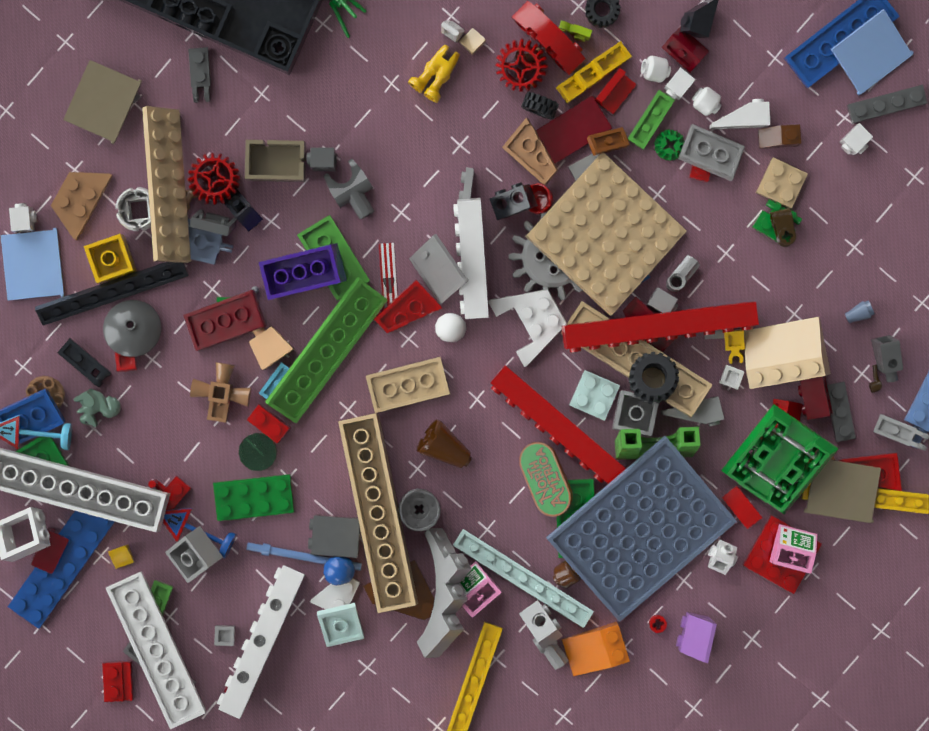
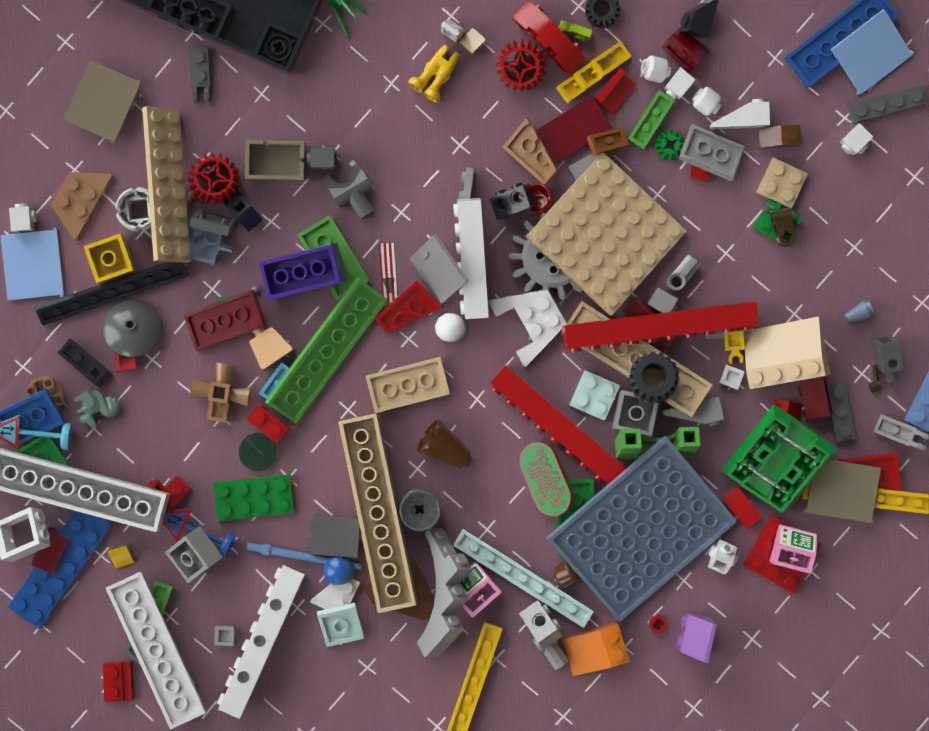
black tyre [521,92,559,120] -> none

